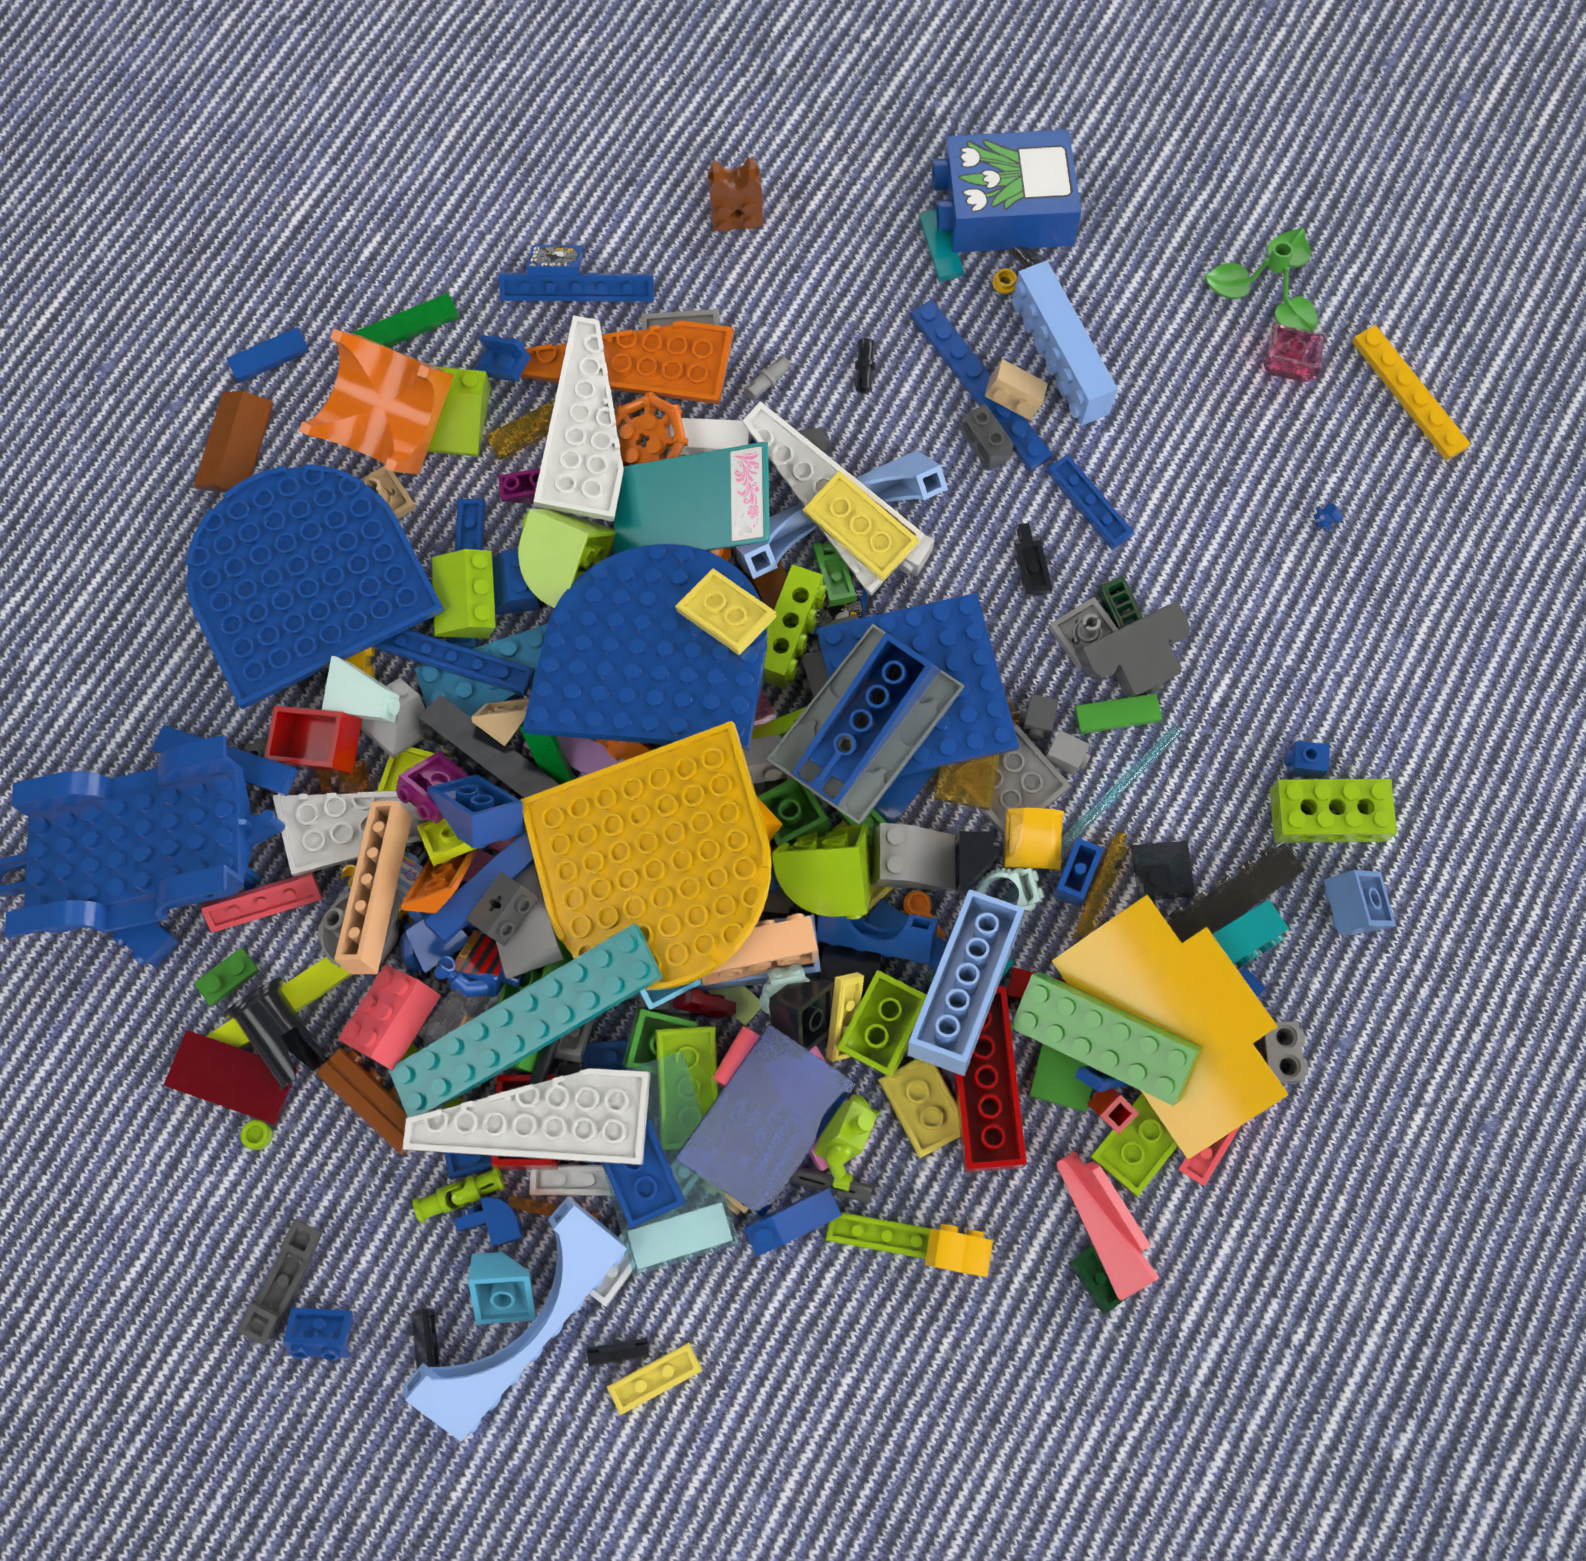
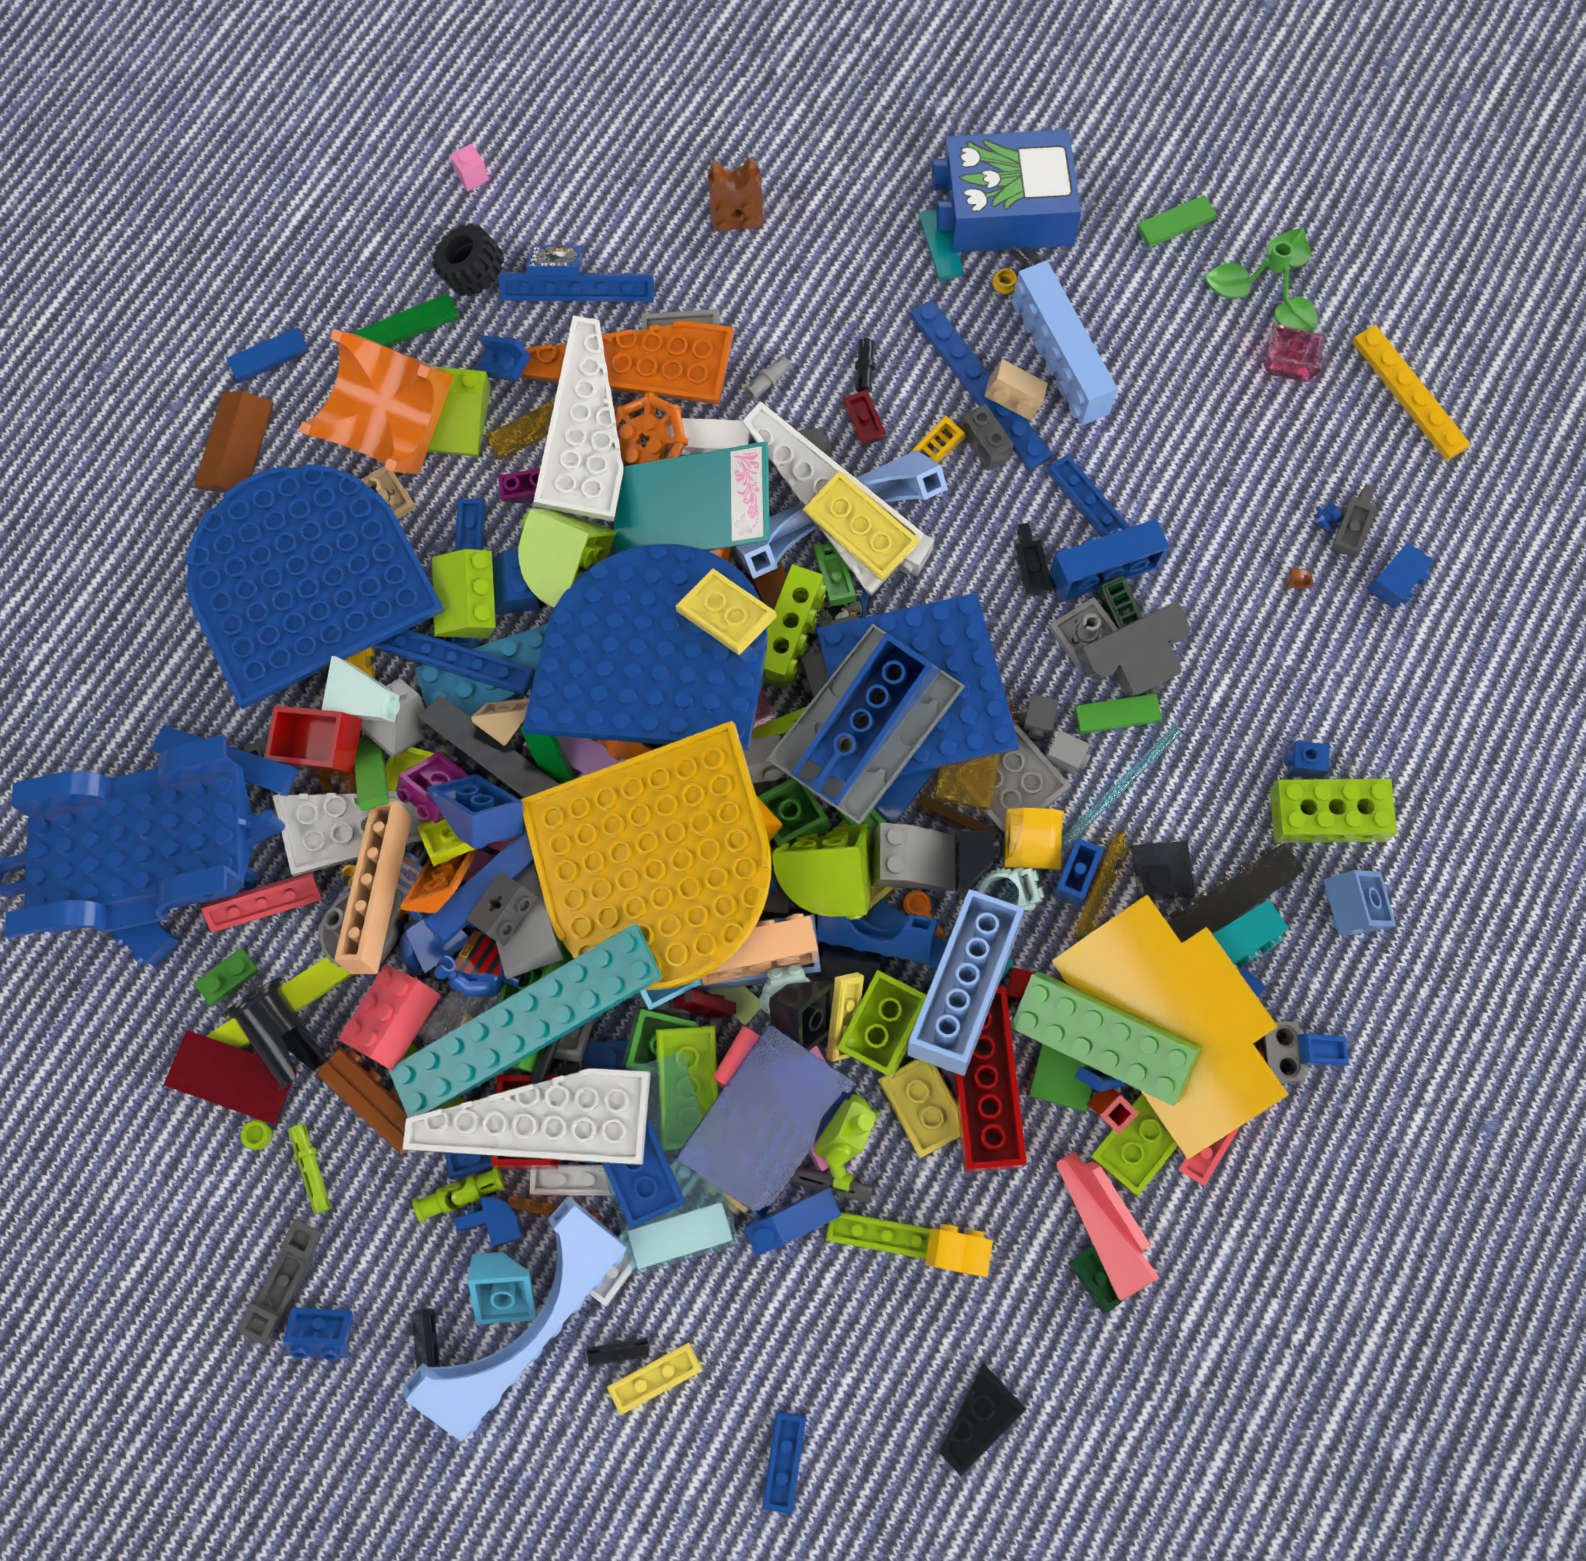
none -> lime pin [287,1123,332,1215]
none -> bright green tile [355,737,389,811]
none -> black tyre [432,223,504,297]
none -> bright pink brick [450,143,489,192]
none -> blue tile [762,1411,807,1514]
none -> dark red plate [843,390,886,447]
none -> yellow slope [910,415,966,463]
none -> dark brown tile [916,795,999,840]
none -> black wing [939,1363,1027,1477]
none -> blue brick [1049,518,1170,603]
none -> bright green tile [1137,195,1217,248]
none -> dark orange tile [1285,568,1313,589]
none -> blue tile [1298,1033,1349,1067]
none -> dark grey hinge [1331,484,1377,558]
none -> blue brick [1368,542,1435,610]

